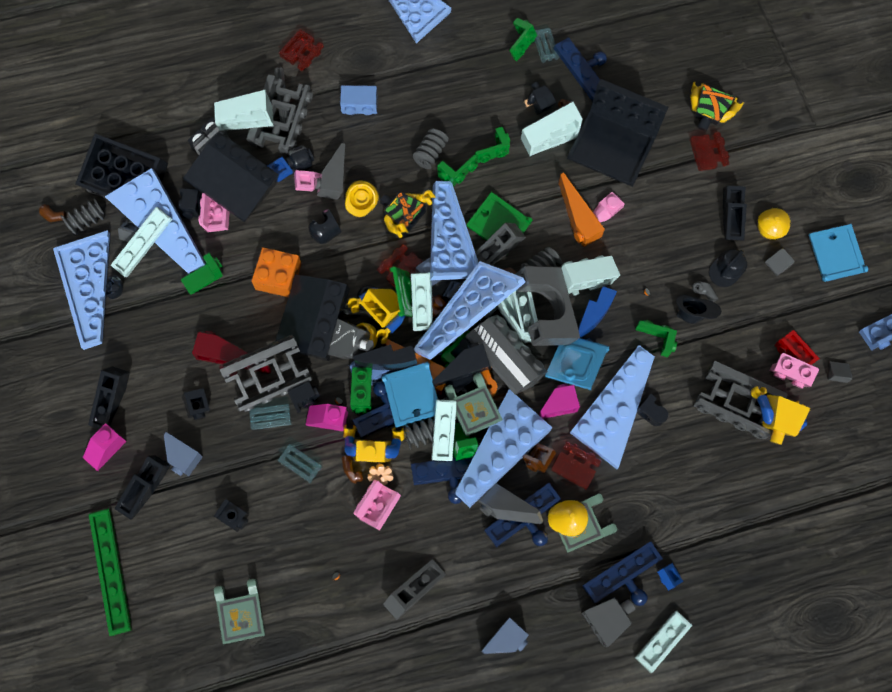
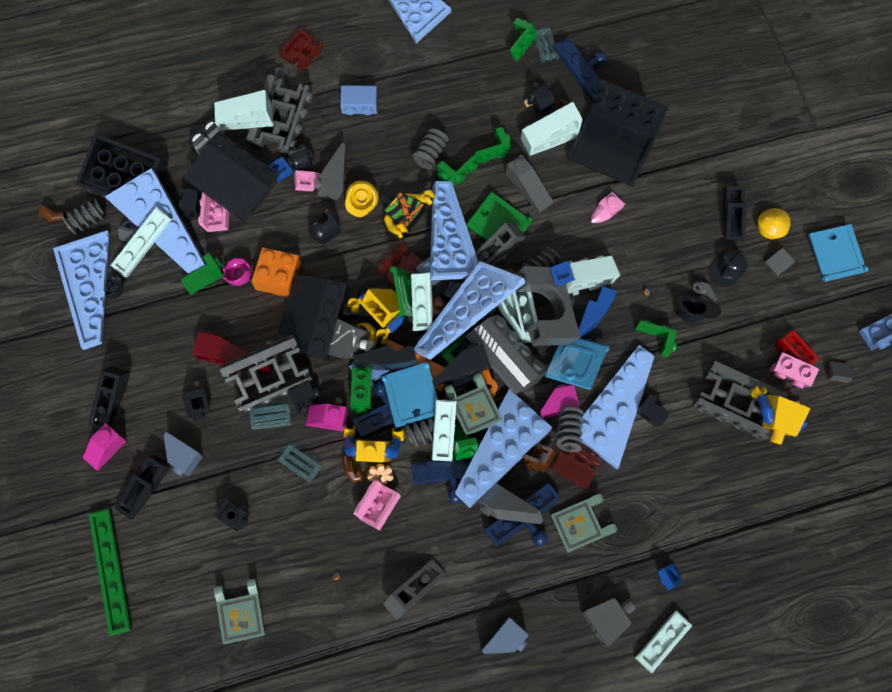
yellow hat [548,500,588,536] -> none
orange slope [559,173,605,247] -> none
dark blue plate [583,541,663,606] -> none
torso [690,82,744,131] -> none
clear red plate [690,132,730,171] -> none
none -> dark pink hair [223,258,252,286]
none -> dark grey slope [506,155,553,213]
none -> blue plate [550,261,576,287]
none -> dark grey piece [556,407,584,452]

